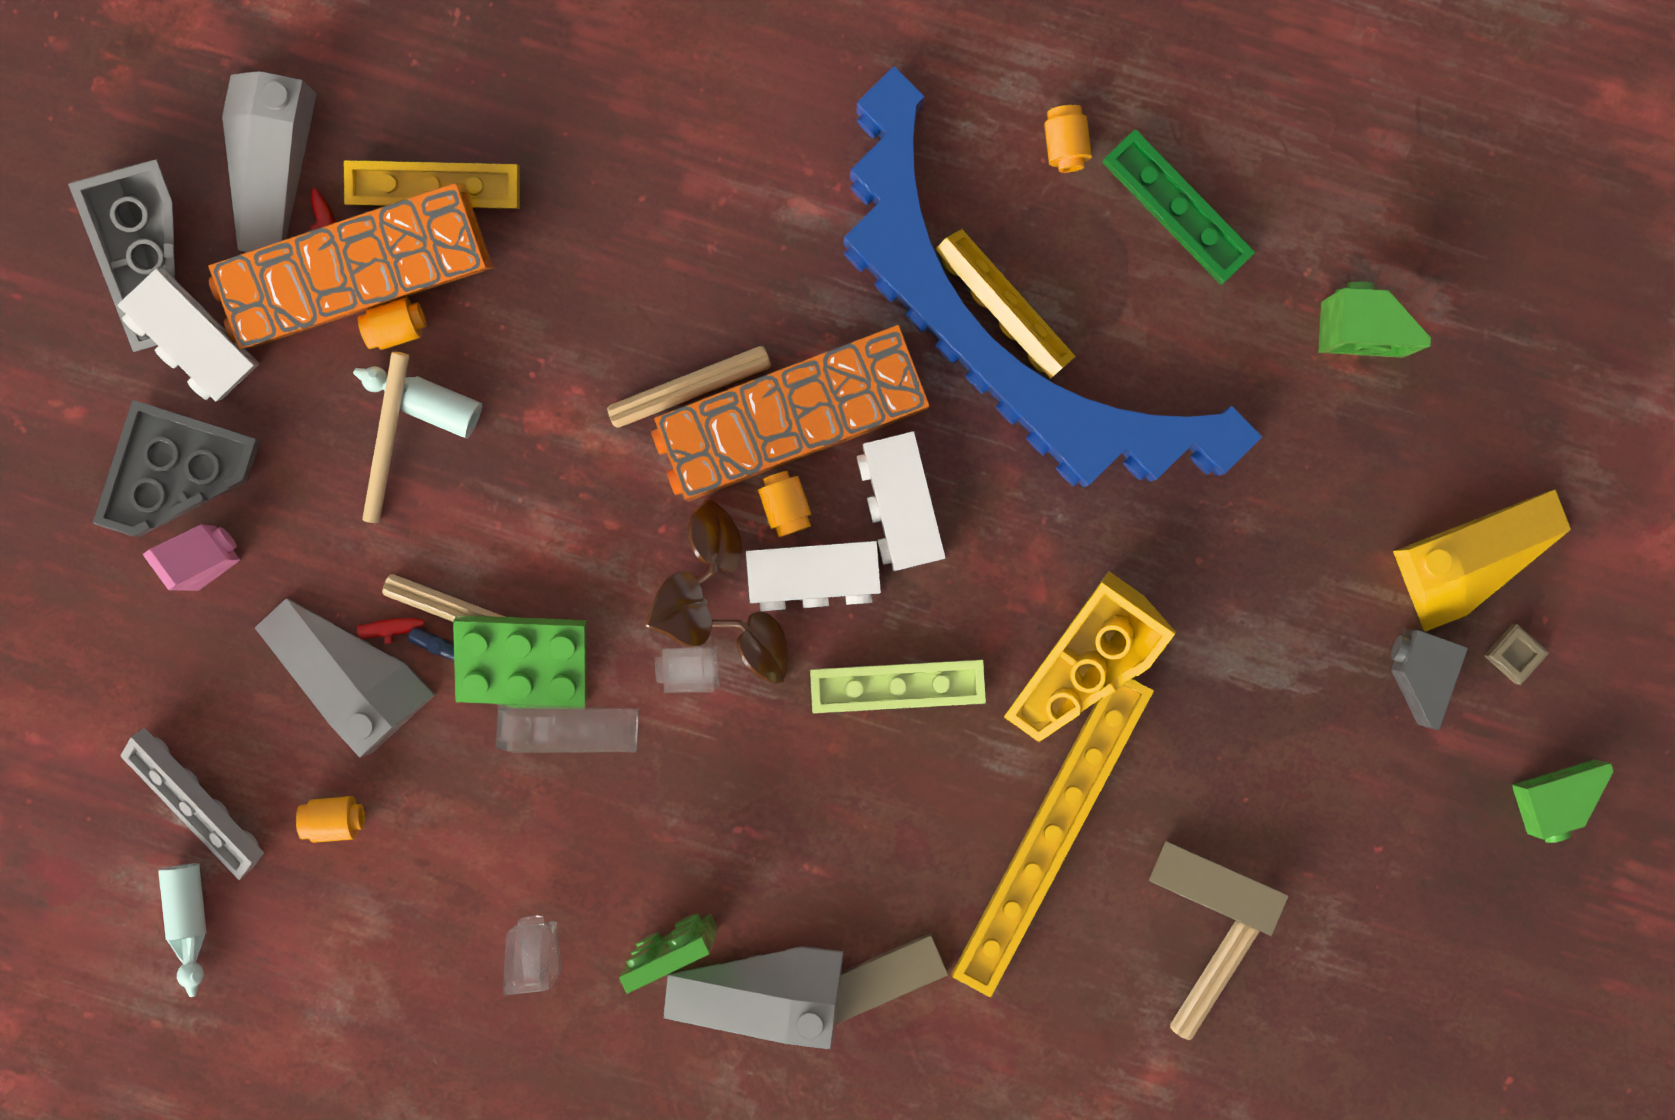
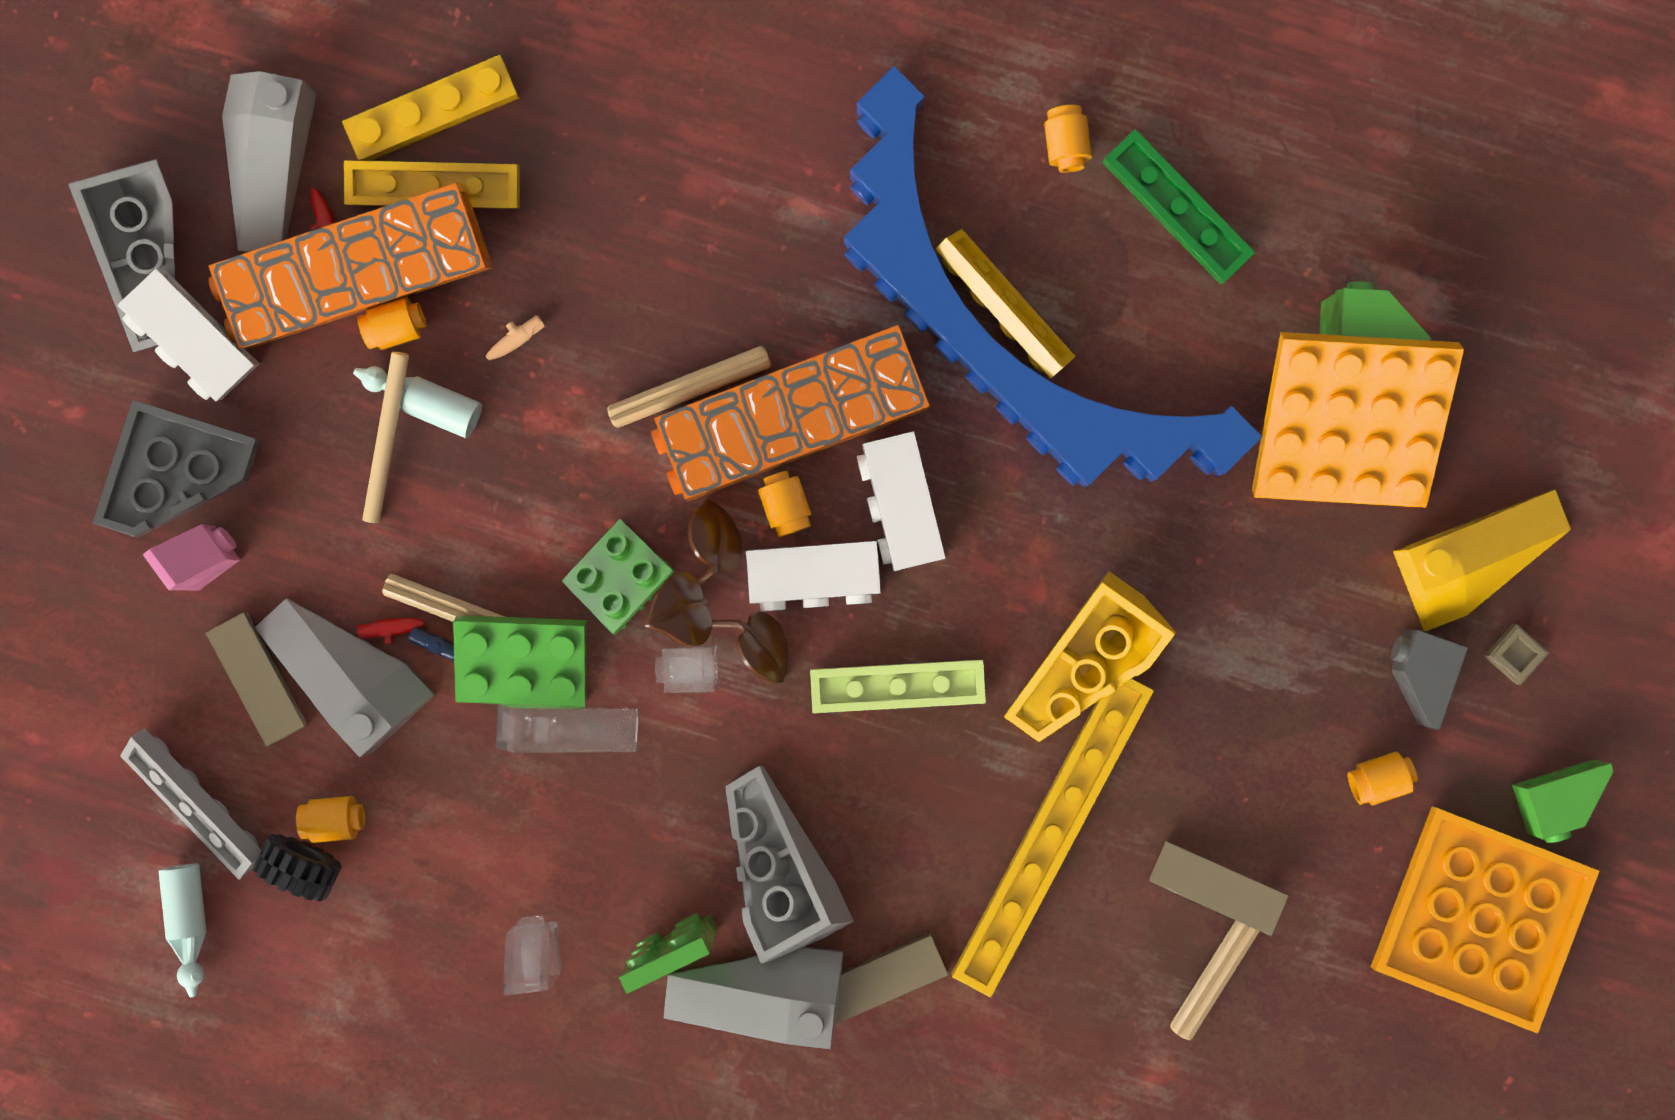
none -> dark tan tile [206,612,308,747]
none -> black tyre [253,834,342,901]
none -> yellow plate [342,55,519,161]
none -> light nougat helmet [486,315,546,361]
none -> bright green hinge [562,519,674,635]
none -> light grey wedge [725,766,854,963]
none -> light orange plate [1252,332,1464,508]
none -> light orange brick [1347,751,1418,806]
none -> light orange plate [1371,806,1600,1034]

